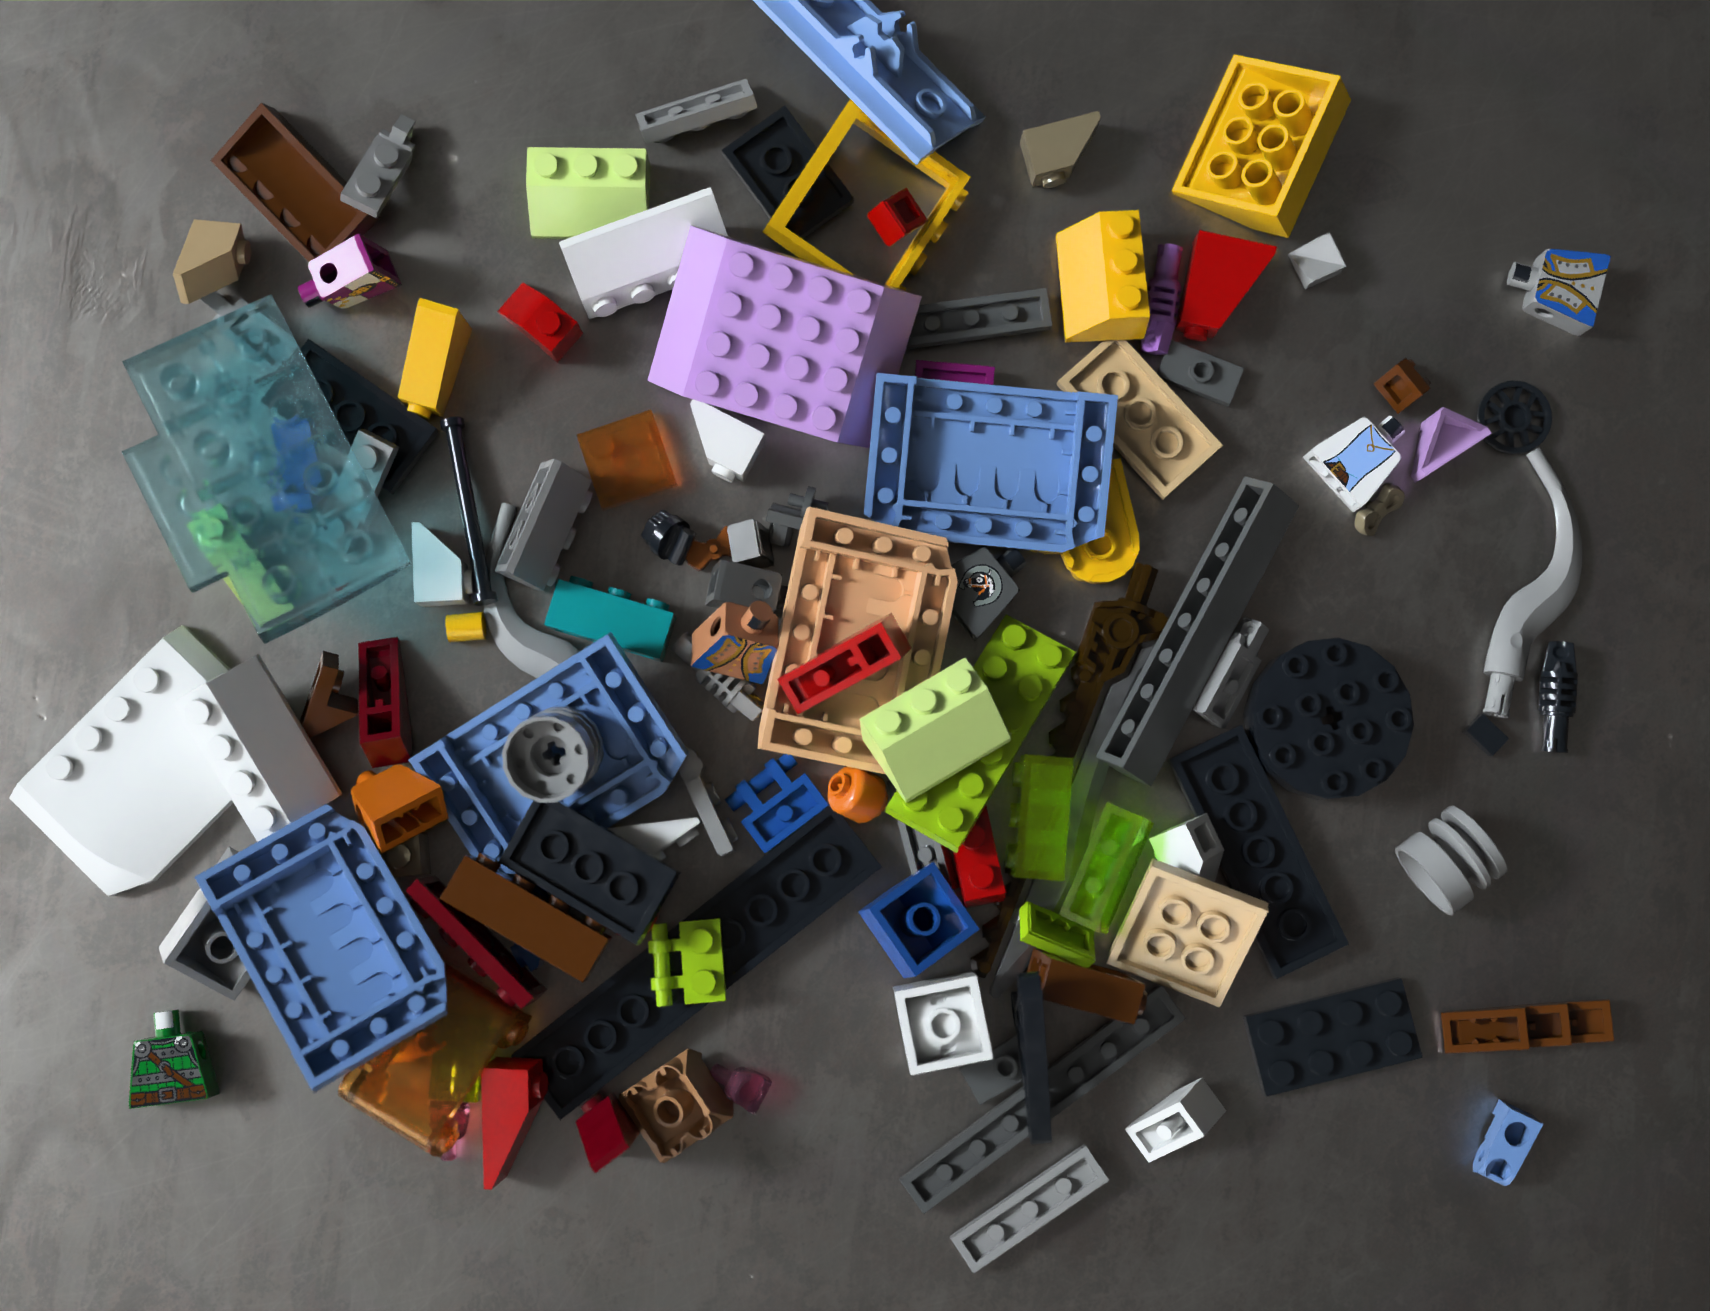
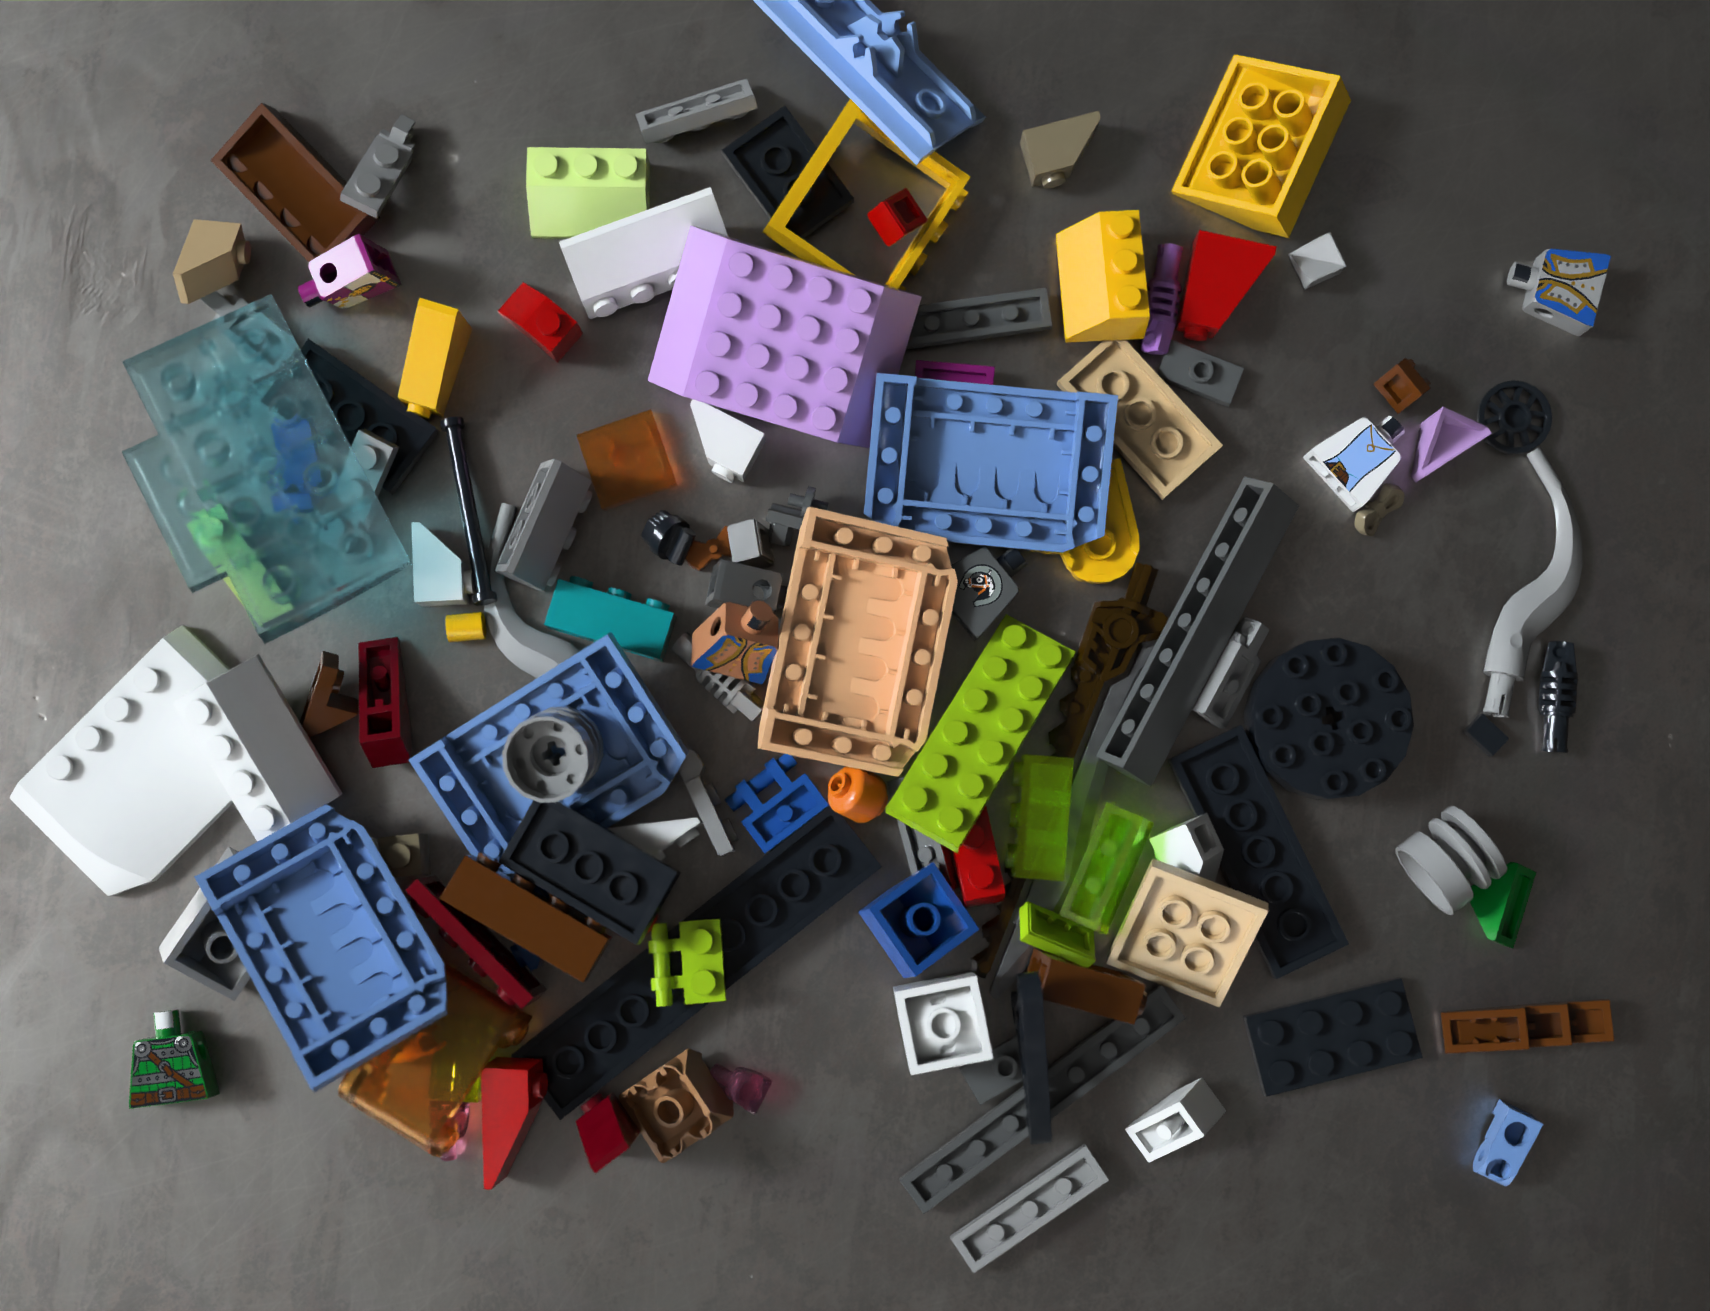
orange torso [350,764,449,854] -> none
red slope [777,613,912,714] -> none
yellowish green slope [860,658,1011,803] -> none
none -> green slope [1470,862,1537,949]

